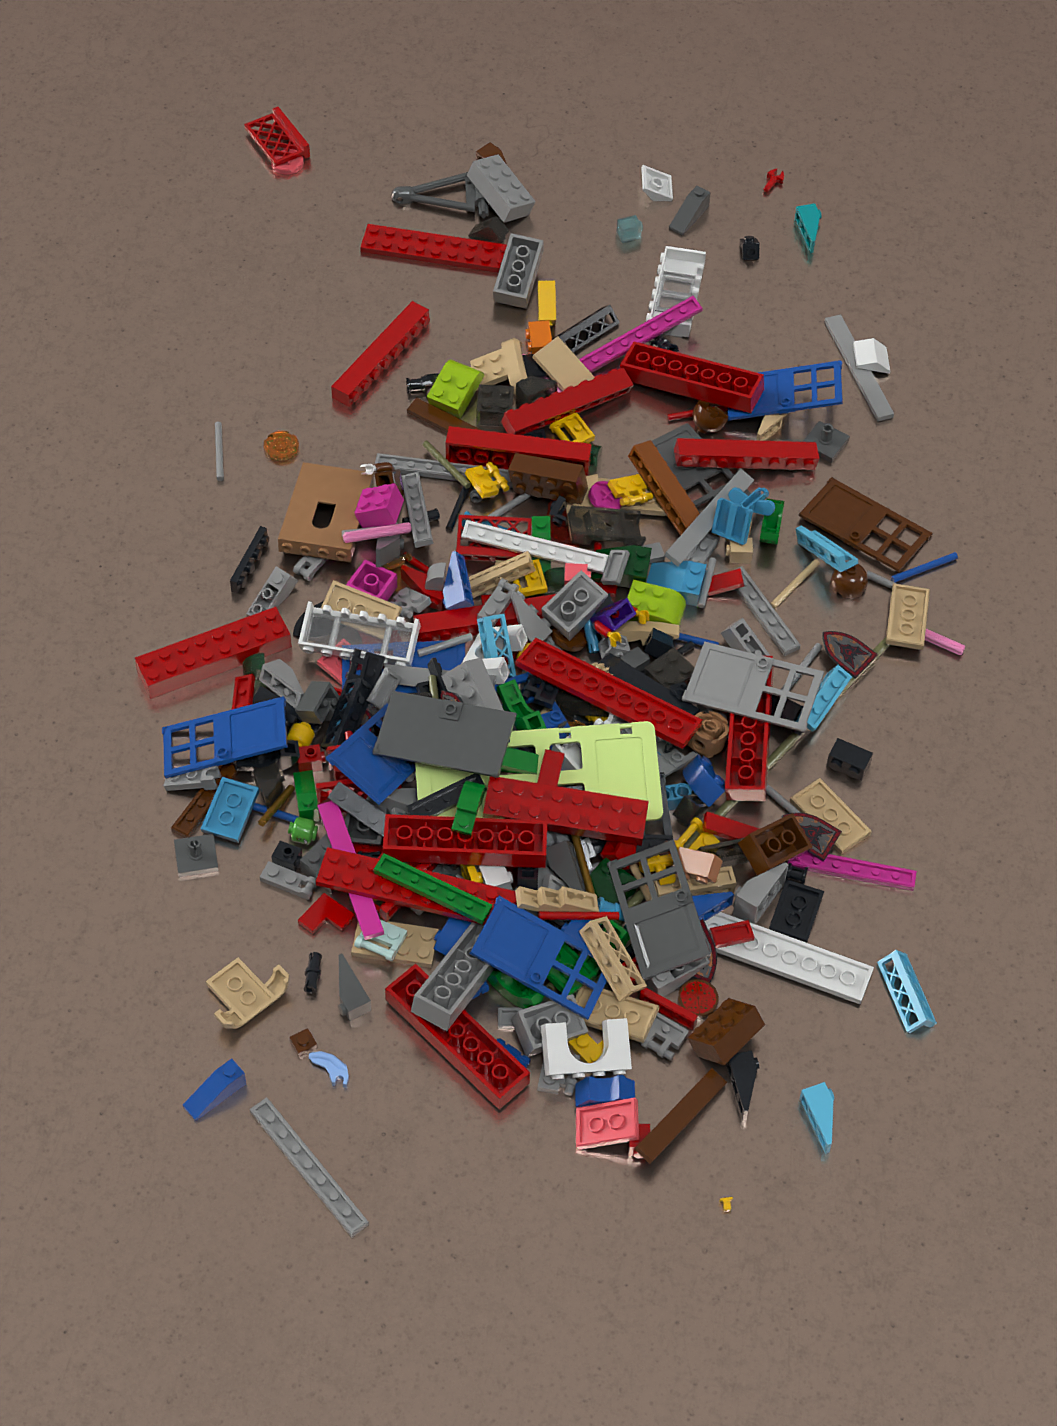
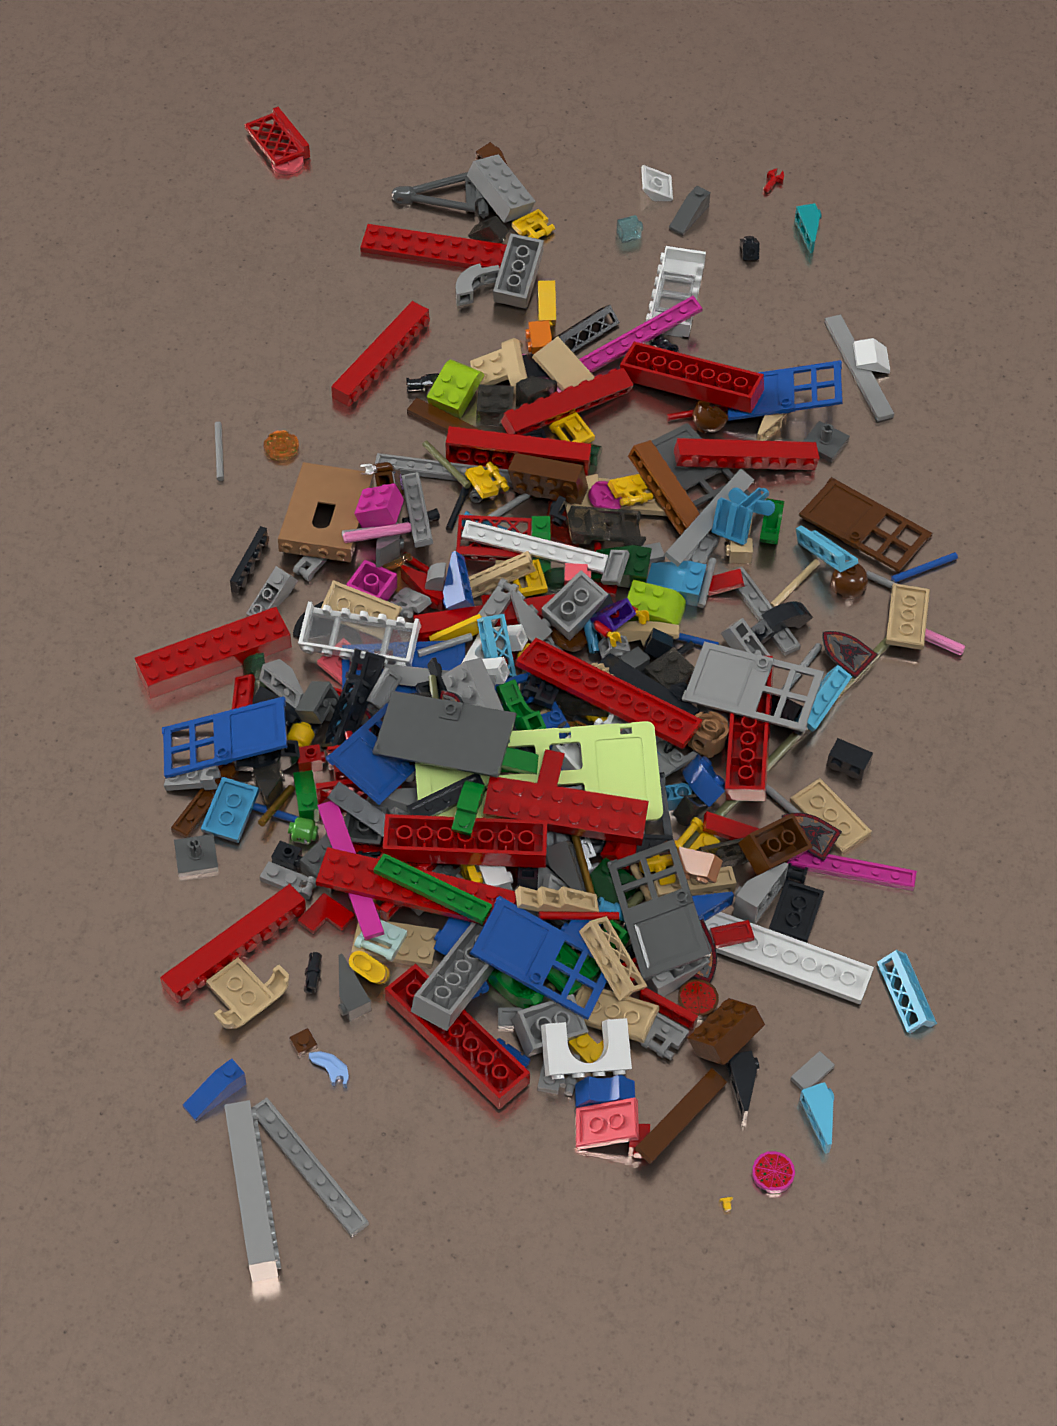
none -> red brick [160,884,306,1003]
none -> light grey brick [224,1100,281,1282]
none -> yellow brick [349,951,390,985]
none -> yellow tile [429,614,482,641]
none -> light grey arch [456,264,500,306]
none -> yellow plate [512,209,555,239]
none -> black arch [751,601,813,644]
none -> tile [752,1151,795,1194]
none -> light grey tile [790,1051,835,1090]

